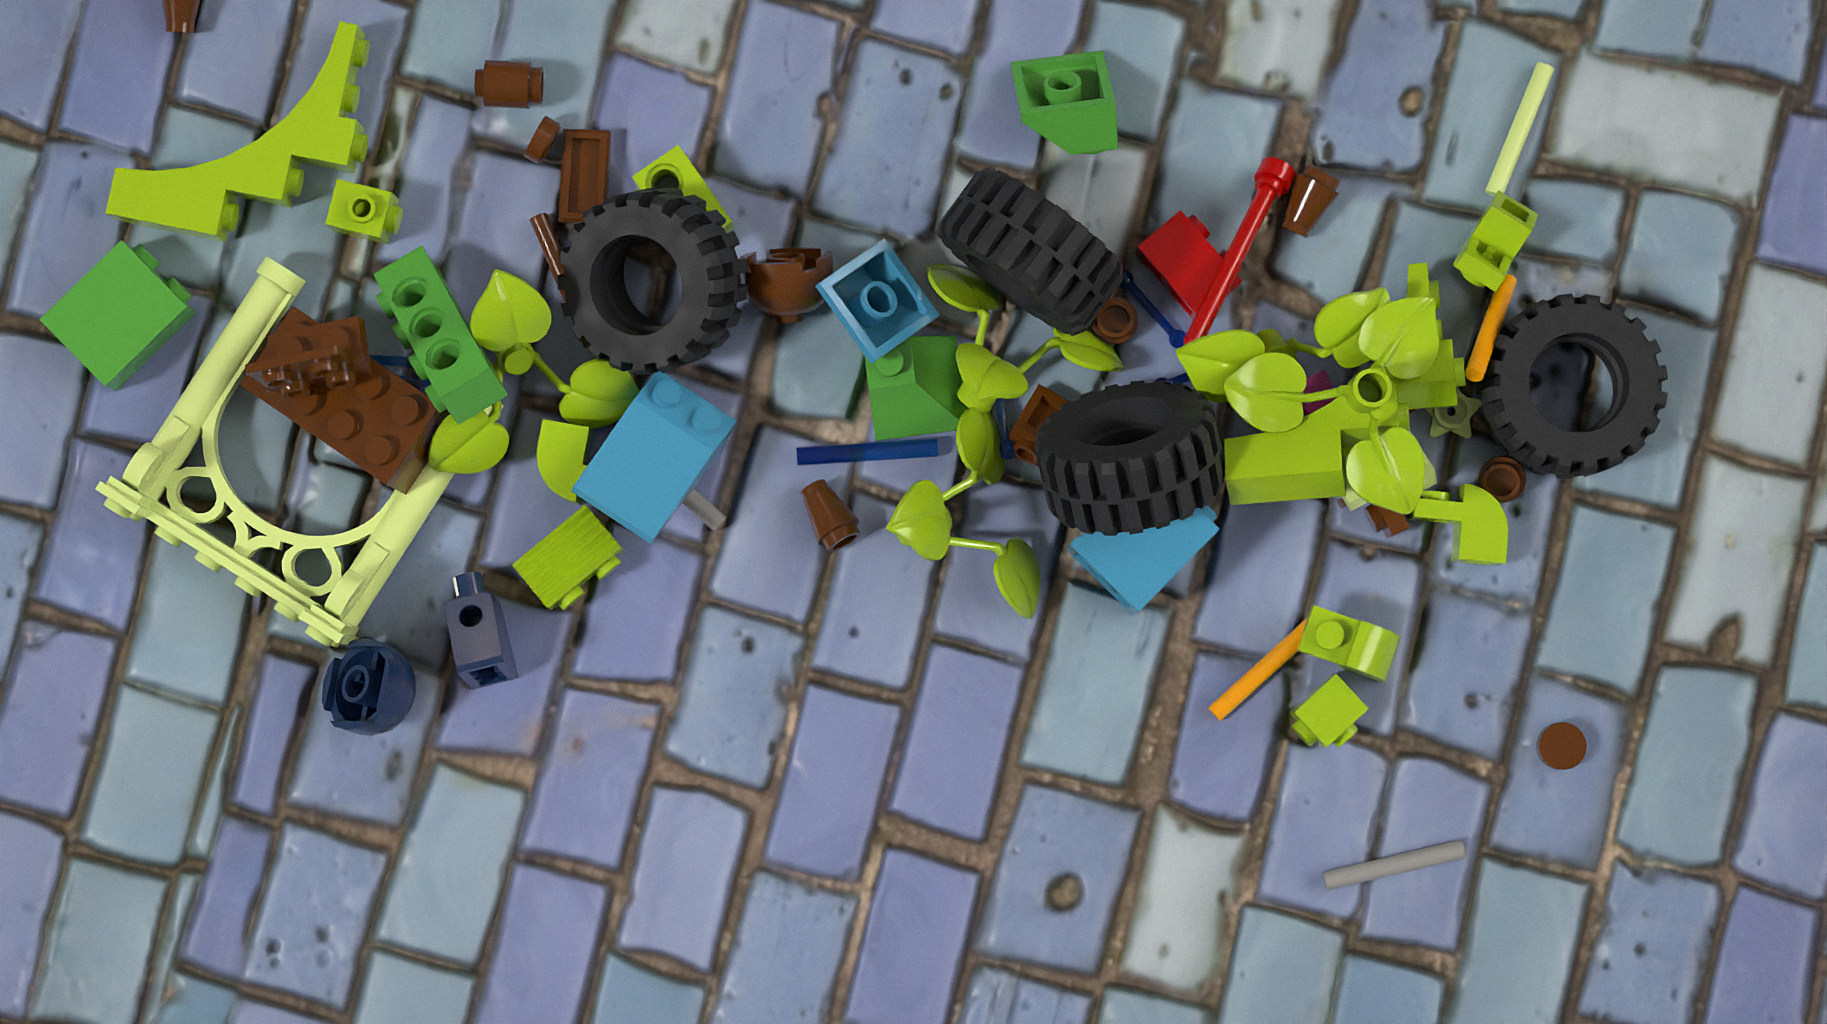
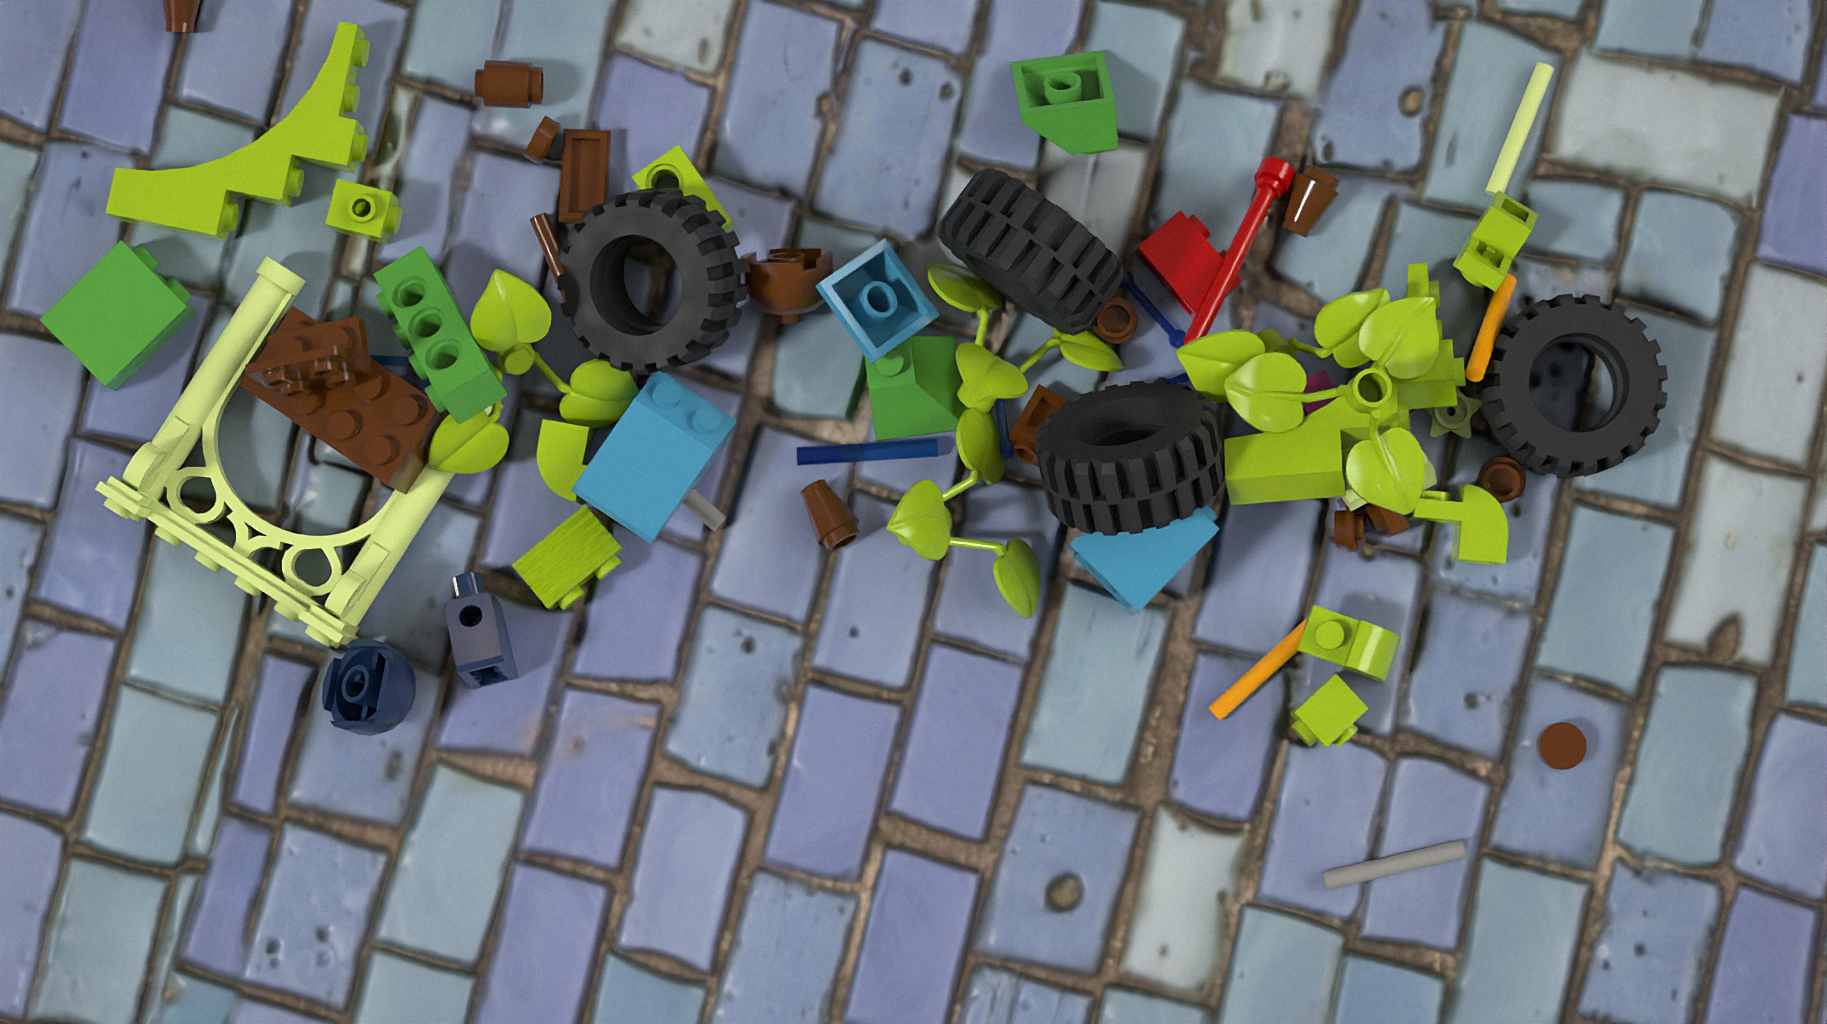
none -> reddish brown plate [1334,506,1367,552]

